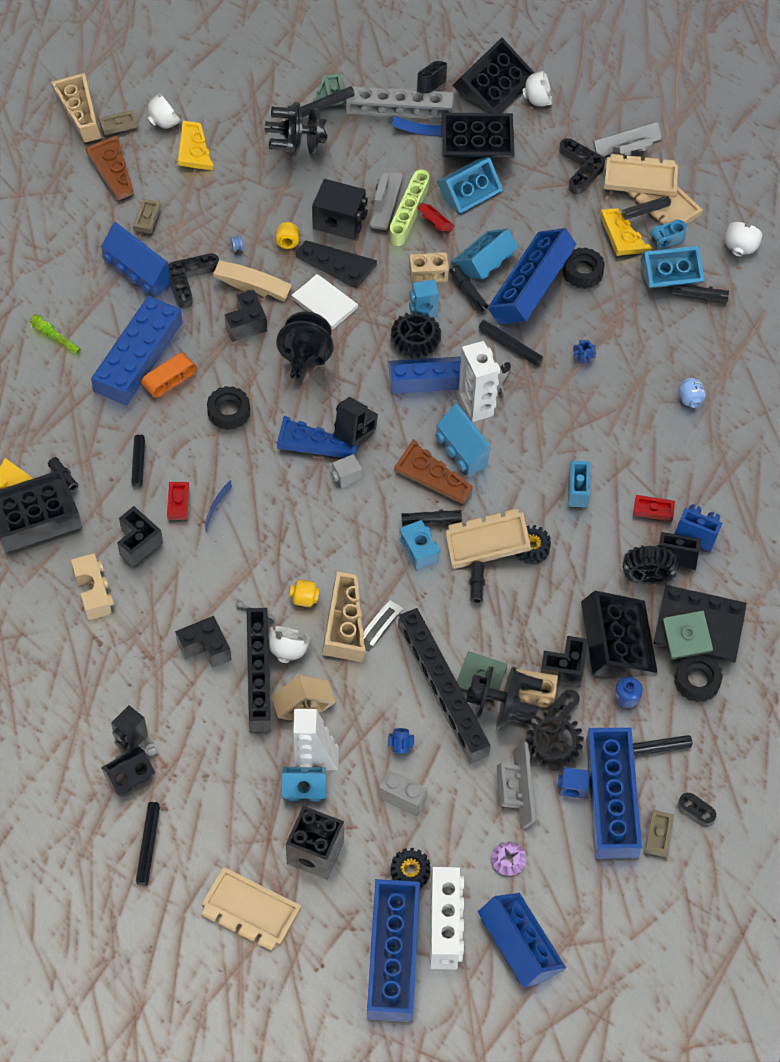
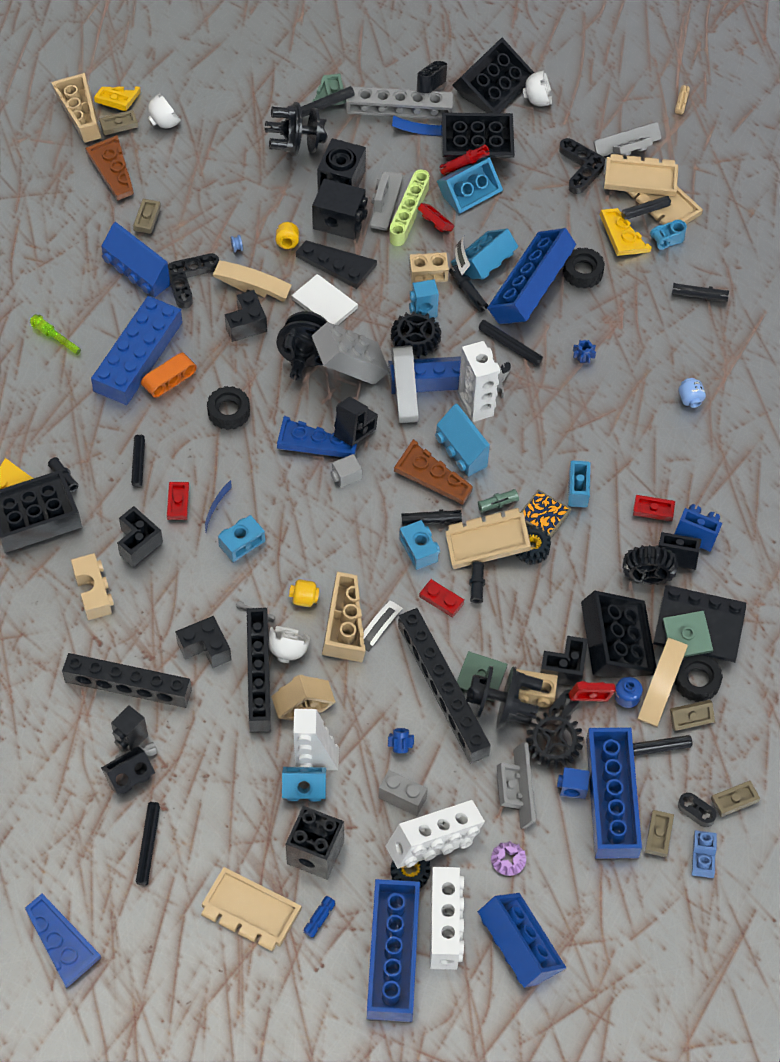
yellow wing [177,120,213,171] -> none
dark azure slope [640,246,705,288] -> none
white cylinder [725,222,763,256] -> none
none -> blue wing [25,893,101,989]
none -> black brick [62,653,192,708]
none -> yellow wing [94,86,141,111]
none -> dark azure brick [218,515,265,562]
none -> blue axle [304,896,335,938]
none -> light grey brick [312,322,390,385]
none -> black brick [317,138,366,191]
none -> white brick [385,800,485,869]
none -> beam [391,345,419,424]
none -> red plate [419,579,465,618]
none -> red pin [440,144,490,176]
none -> white sticker [455,235,470,275]
none -> sand green pin [478,489,519,513]
none -> tile [520,489,571,538]
none -> red plate [568,681,616,702]
none -> tan slope [637,638,688,727]
none -> dark tan plate [670,700,715,731]
none -> tan axle [675,85,690,115]
none -> medium blue slope [692,830,717,878]
none -> dark tan plate [711,780,760,817]

